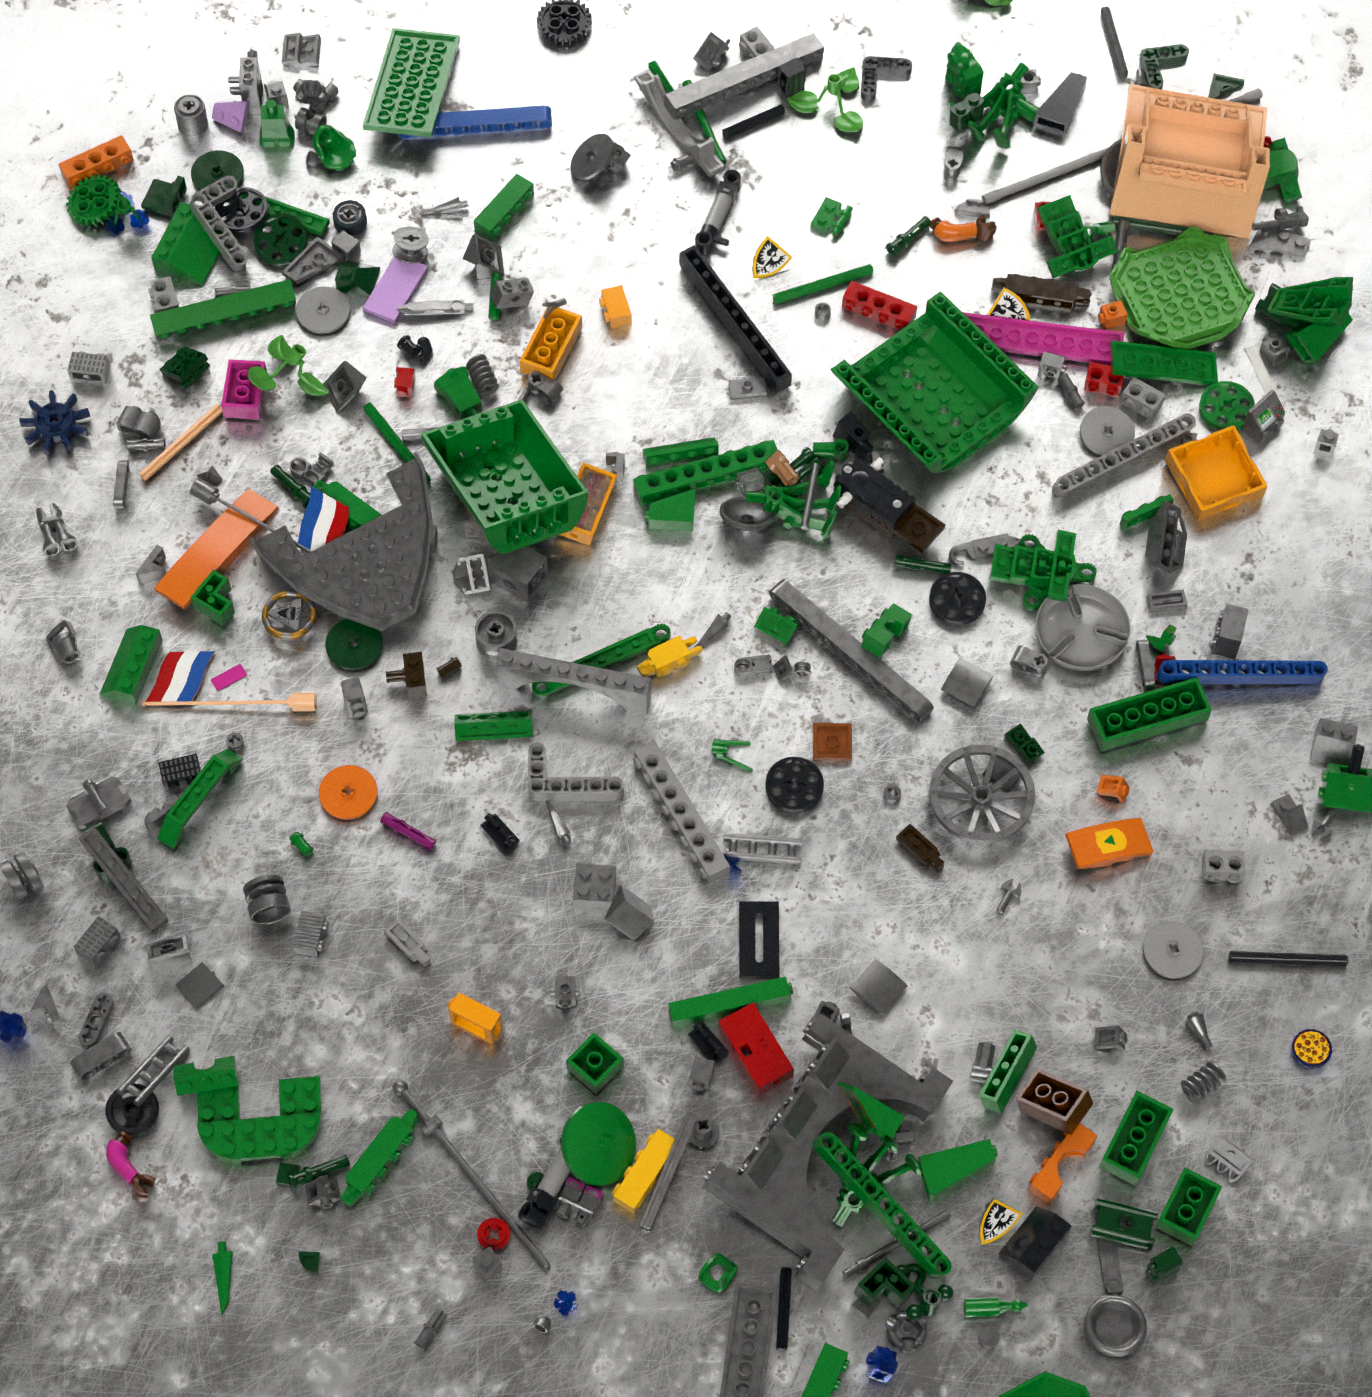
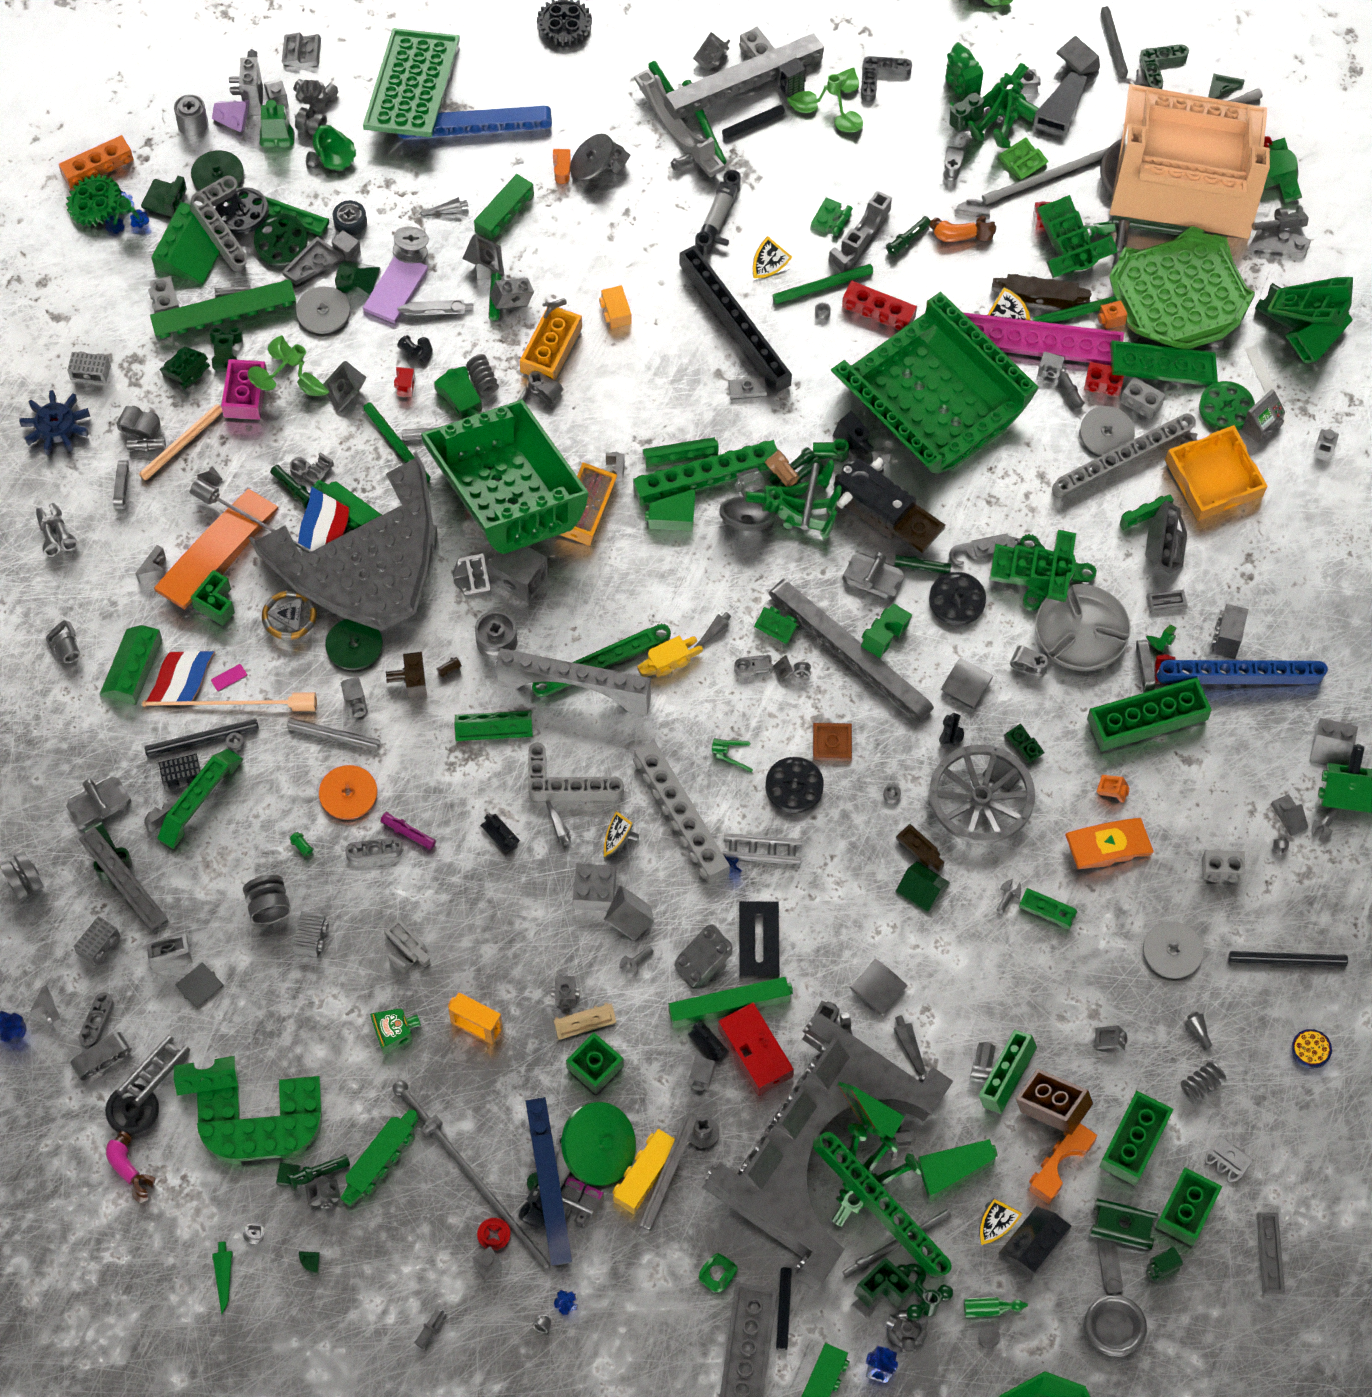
flat silver brick [1260,335,1290,366] -> none
none -> black axle [144,718,259,757]
none -> dark green piece [210,328,243,371]
none -> flat silver tile [243,1223,265,1244]
none -> flat silver axle [287,718,380,751]
none -> flat silver beam [345,837,403,862]
none -> green torso [370,1008,421,1055]
none -> light grey slope [388,952,414,974]
none -> dark blue slope [525,1097,572,1266]
none -> orange leg [553,149,571,184]
none -> tan plate [553,1003,616,1040]
none -> shield [604,811,639,858]
none -> flat silver bar [619,946,654,977]
none -> flat silver shield [674,924,733,987]
none -> flat silver bracket [828,247,857,272]
none -> flat silver arch [841,190,892,260]
none -> flat silver shield [842,552,905,599]
none -> flat silver bar [893,1015,925,1075]
none -> dark green slope [895,861,950,913]
none -> black piece [939,713,964,750]
none -> bright green slope [998,137,1049,180]
none -> green plate [1019,888,1078,929]
none -> green axle [1032,296,1118,323]
none -> flat silver slope [1056,35,1100,74]
none -> flat silver tile [1256,1212,1285,1296]
none -> flat silver hinge [1273,839,1289,853]

